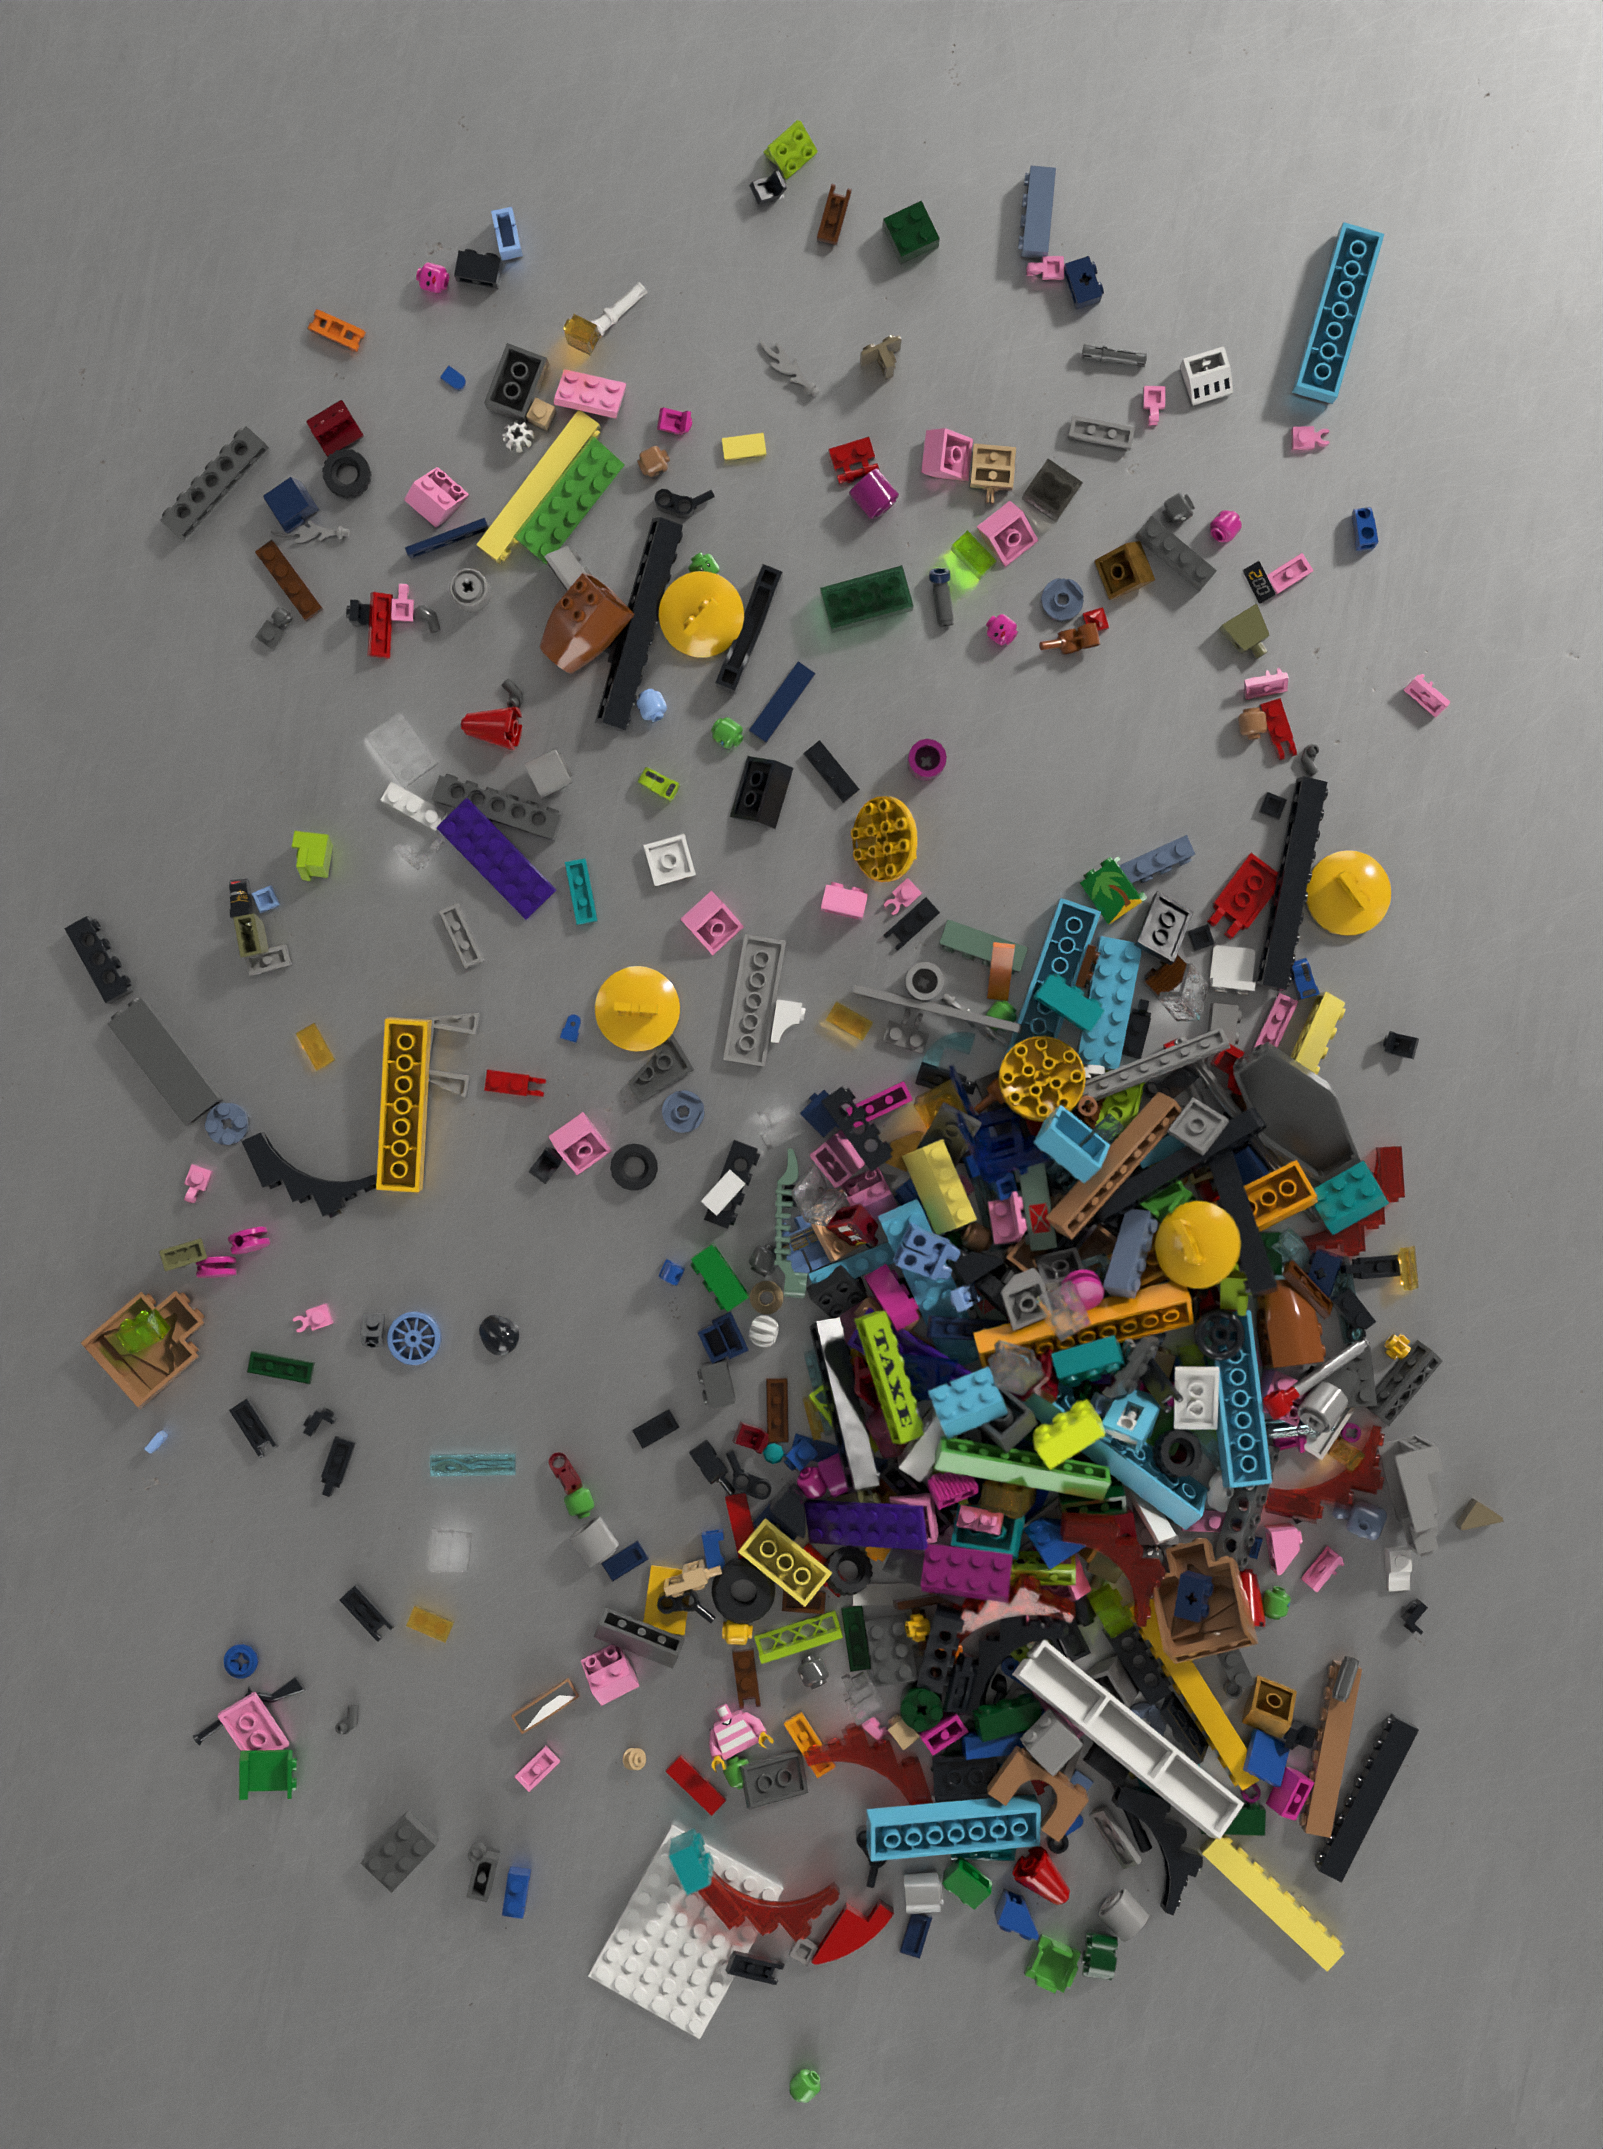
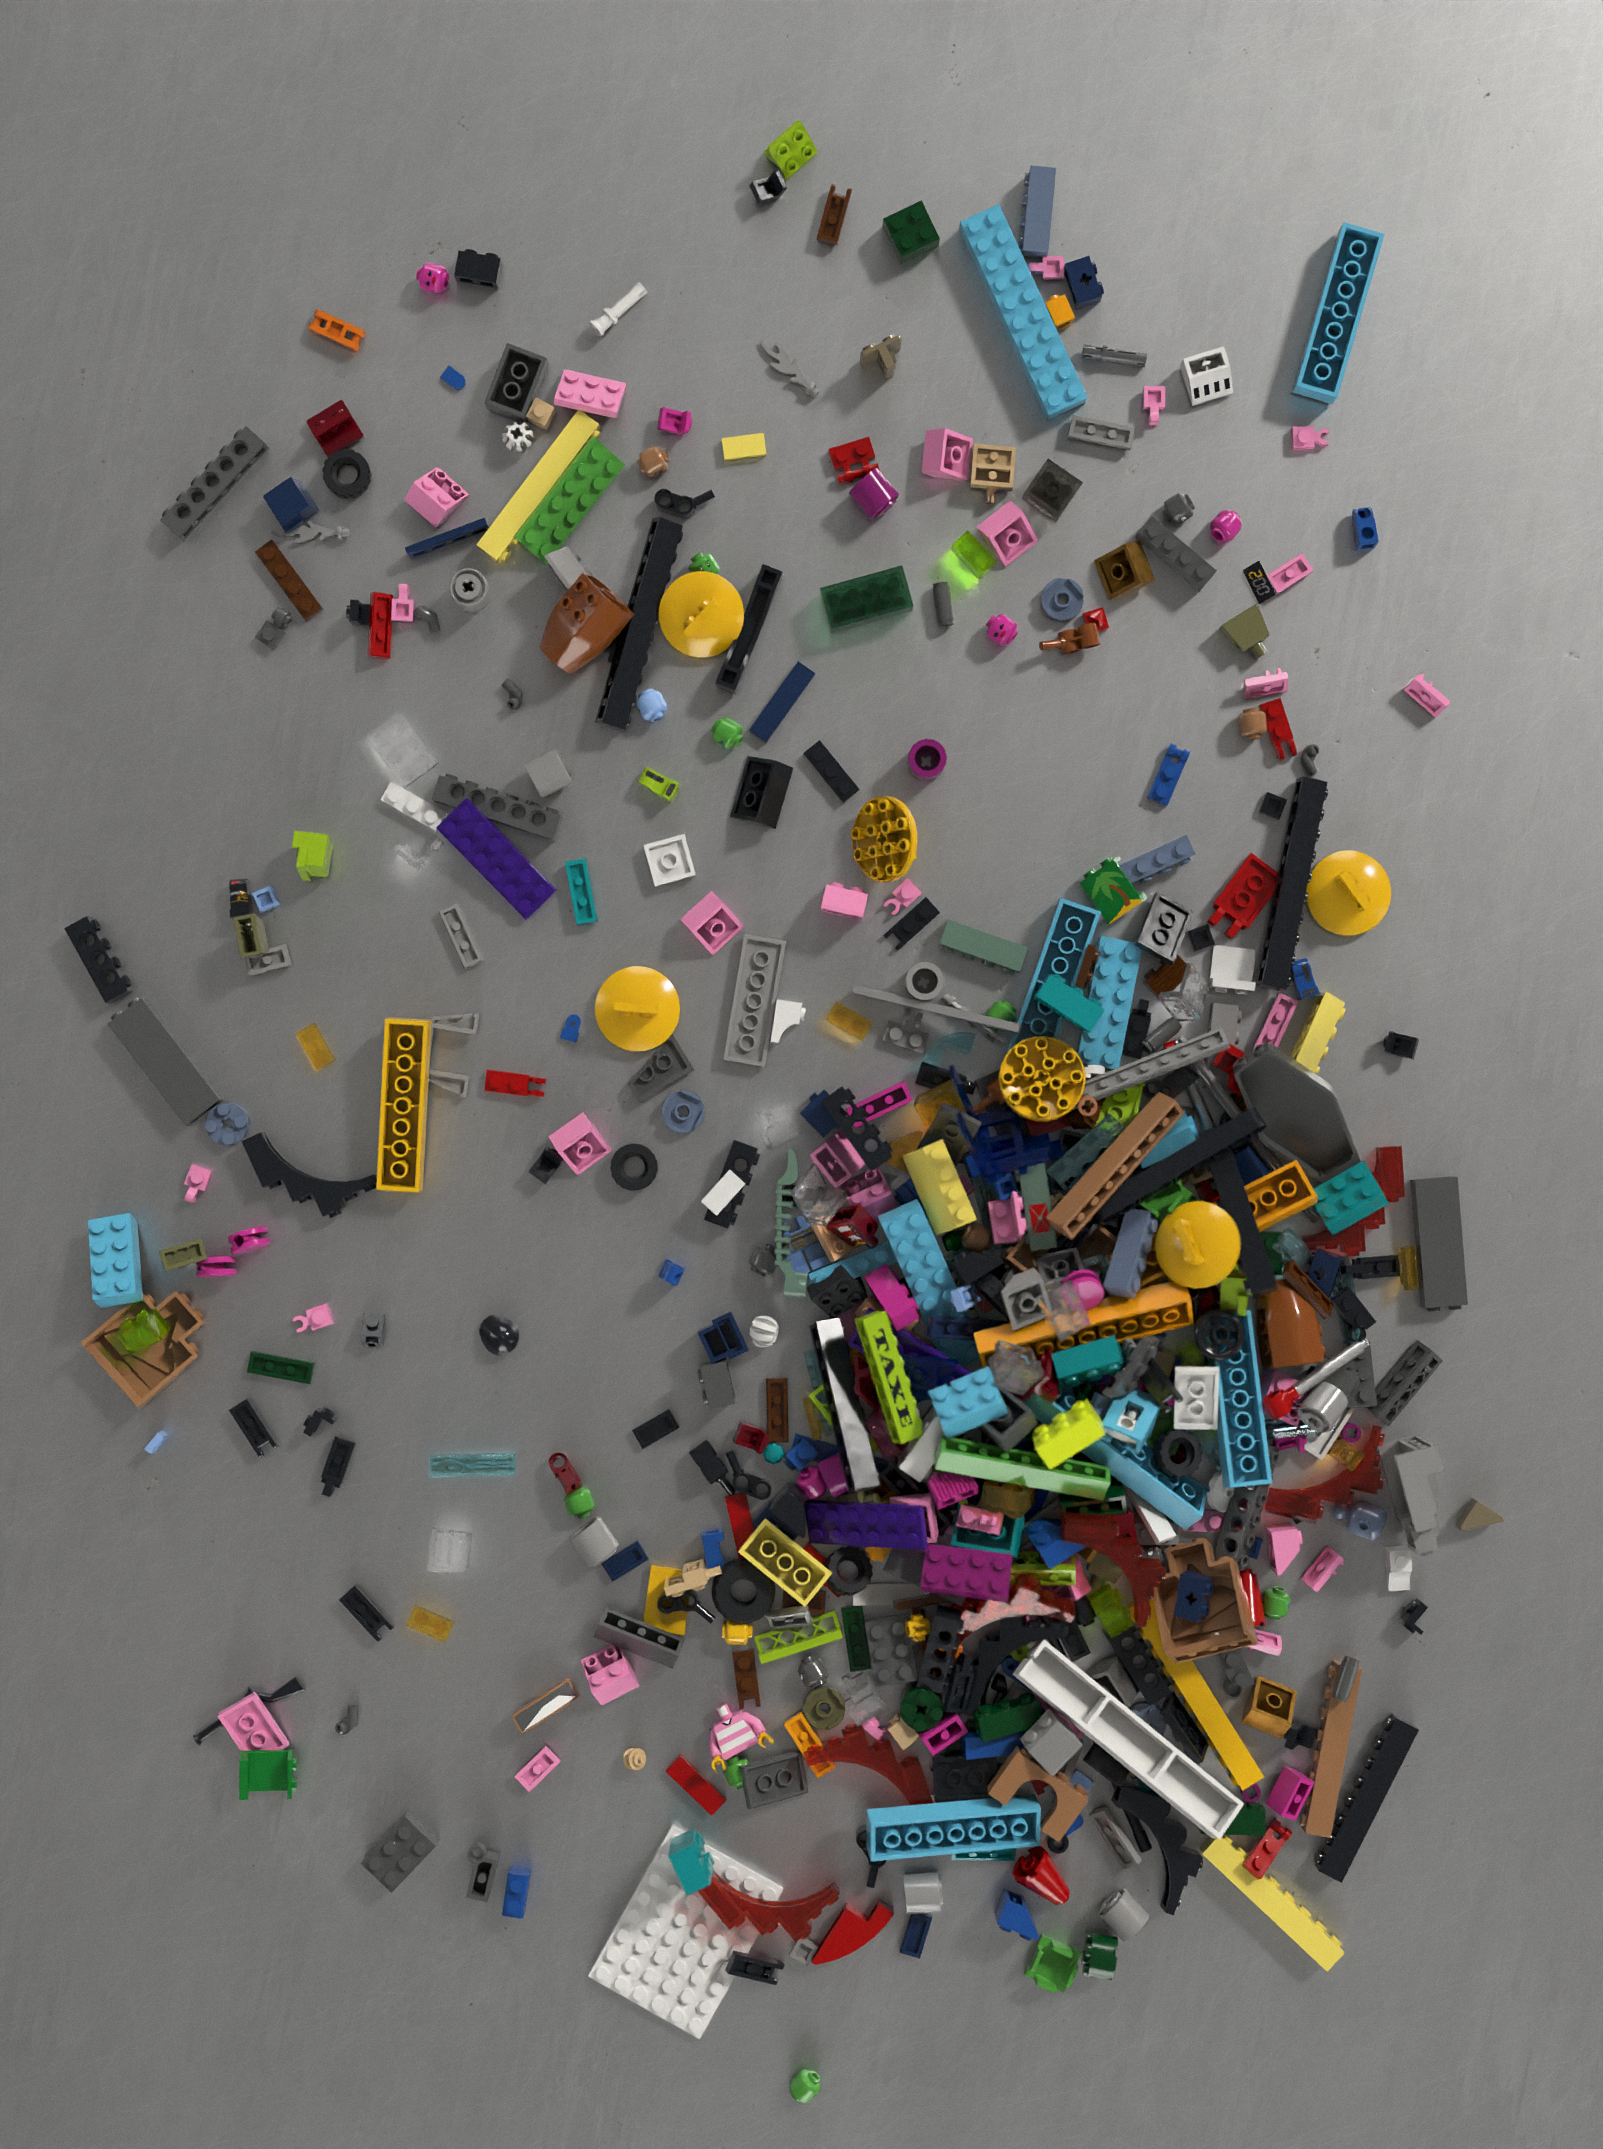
blue gear [224,1644,258,1679] -> none
medium blue wheel [387,1311,442,1365] -> none
red cone [461,707,522,750] -> none
light blue brick [491,207,523,261] -> none
clear yellow brick [563,314,600,356] -> none
green brick [690,1243,749,1312] -> none
tan piece [750,1281,783,1314] -> none
medium blue hips [893,1222,960,1280] -> none
dark blue tile [929,568,950,583] -> none
green brick [942,1856,993,1910] -> none
orange tile [987,942,1015,1001] -> none
medium azure piece [1034,1104,1110,1183] -> none
light grey tile [1167,1097,1229,1155] -> none
blue tile [1243,1729,1290,1787] -> none
yellow gear [1384,1334,1411,1360] -> none
none -> medium azure brick [88,1213,143,1308]
none -> light grey tile [766,1605,813,1630]
none -> olive plate [803,1686,846,1730]
none -> medium azure brick [959,204,1088,421]
none -> light orange brick [1045,294,1075,330]
none -> dark grey piece [1140,1017,1182,1055]
none -> blue plate [1147,743,1191,806]
none -> bright pink plate [1239,1629,1282,1656]
none -> red plate [1241,1818,1292,1880]
none -> dark grey brick [1410,1176,1468,1311]

